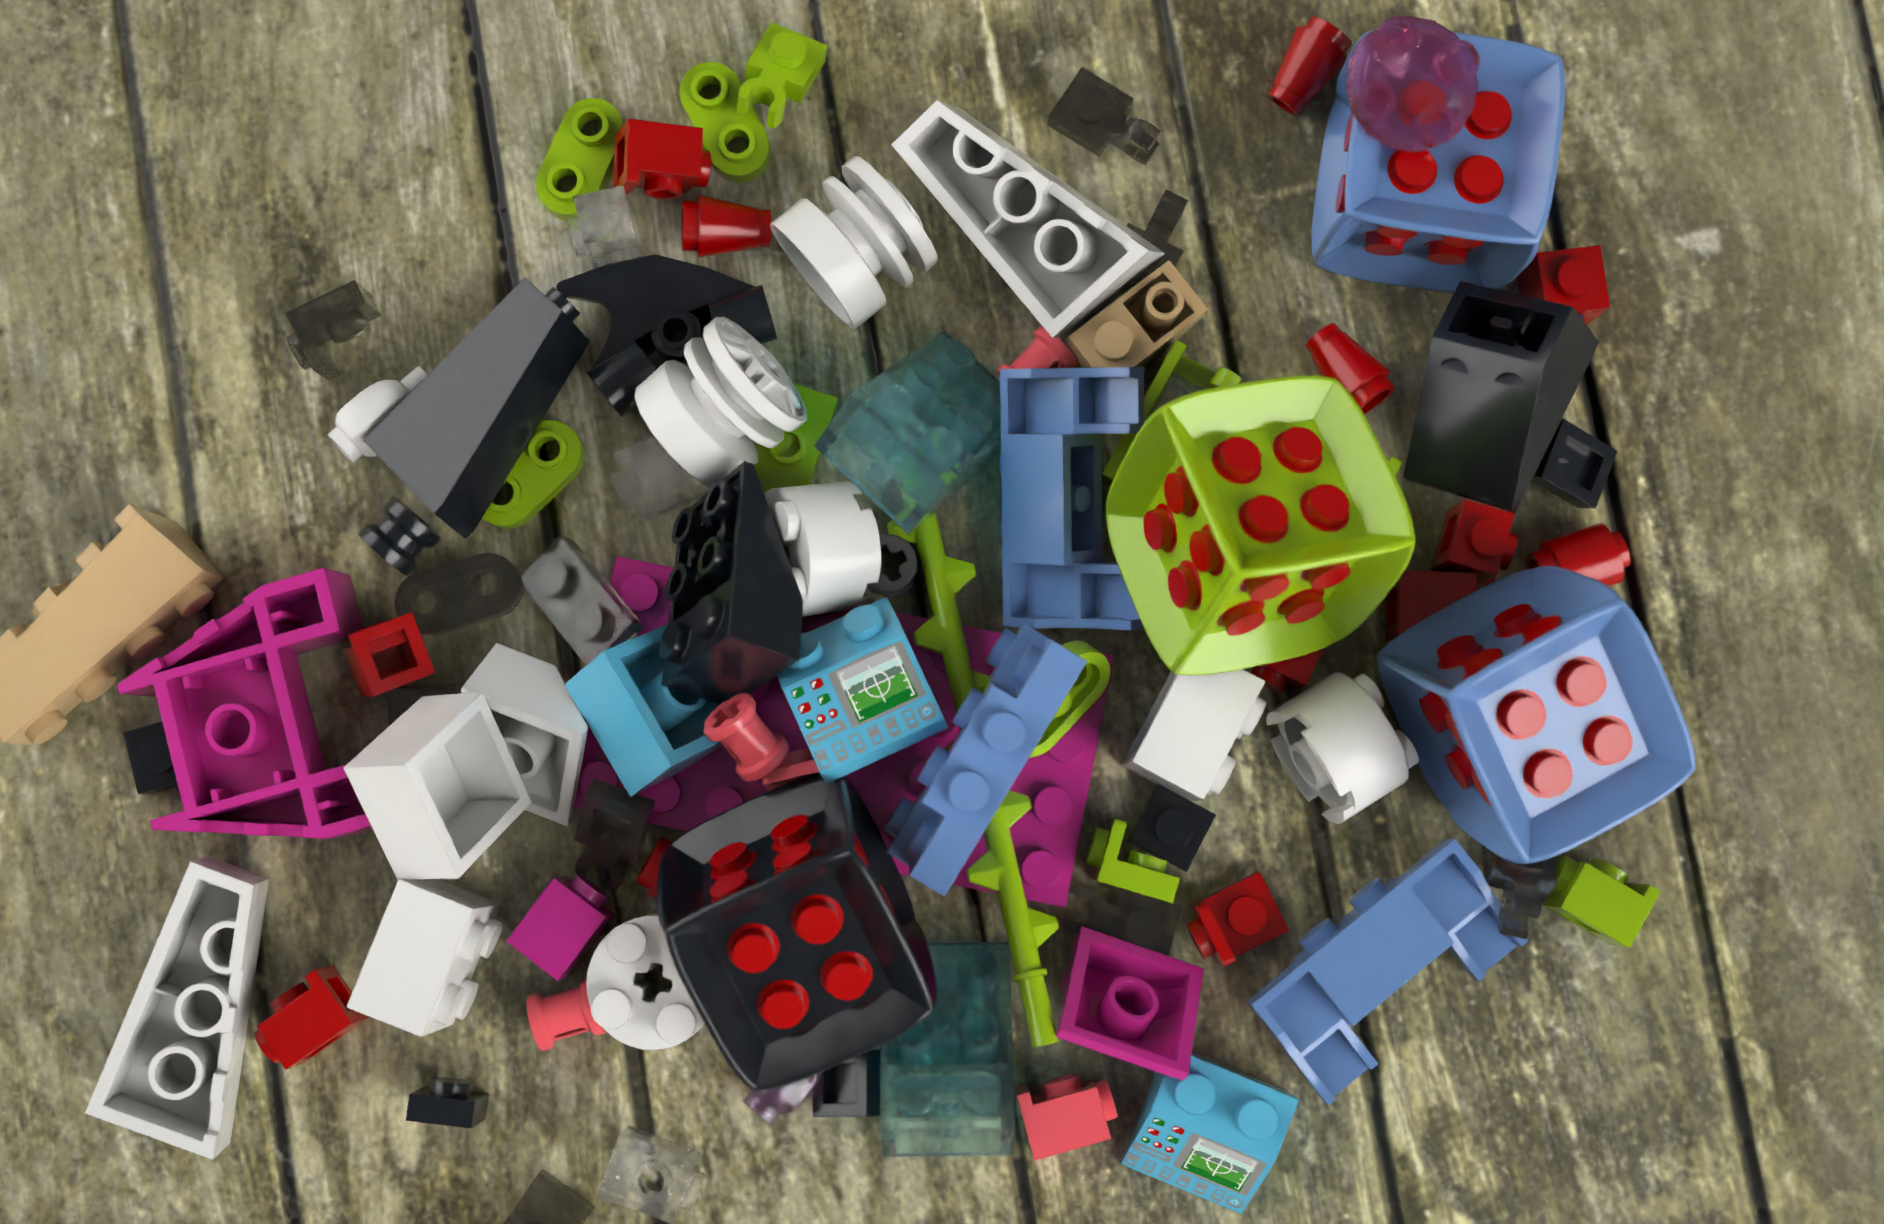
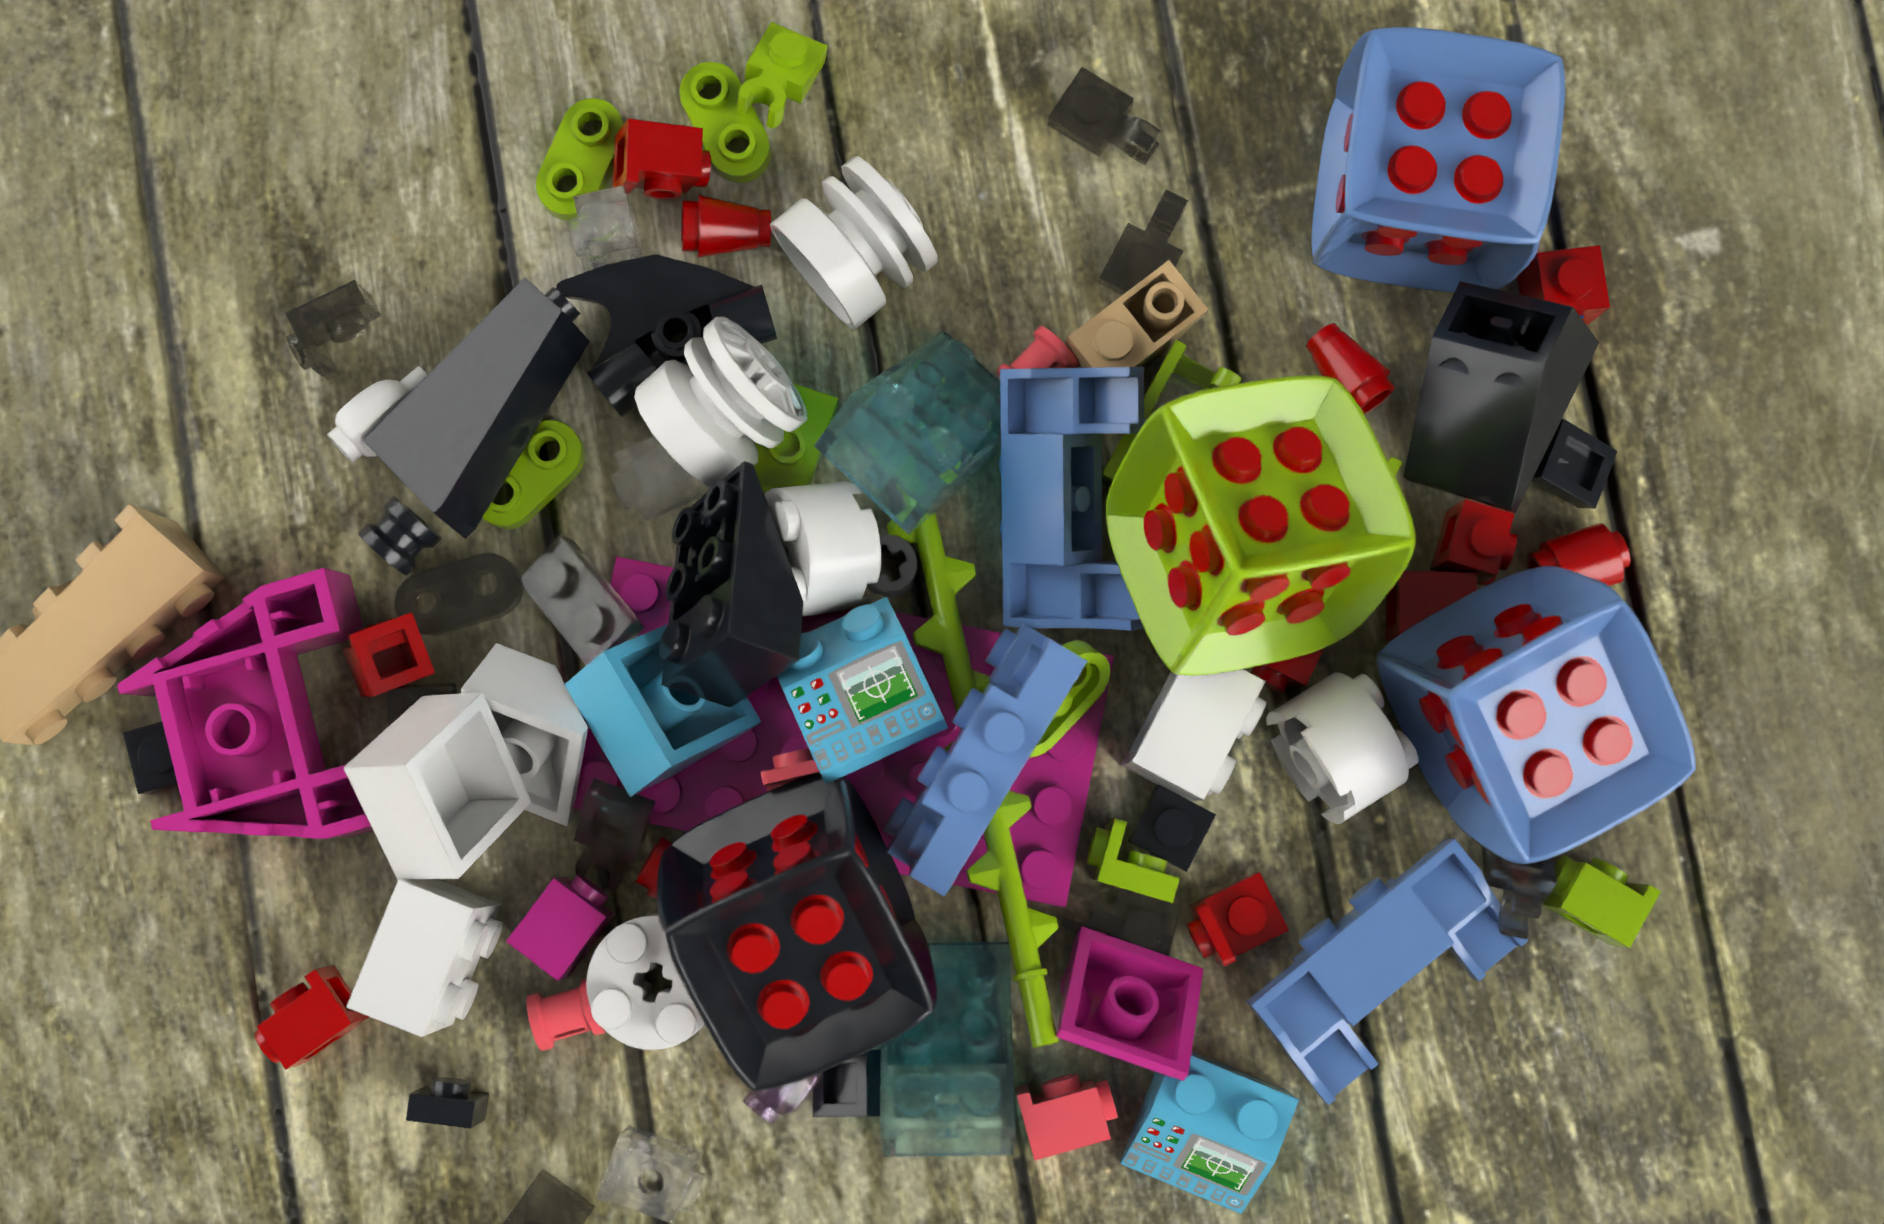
white wedge [85,856,269,1160] -> none
coral bush [703,693,790,782] -> none
white wedge [891,100,1165,338] -> none
red cone [1267,17,1352,116] -> none
clear pink dish [1346,15,1480,153] -> none

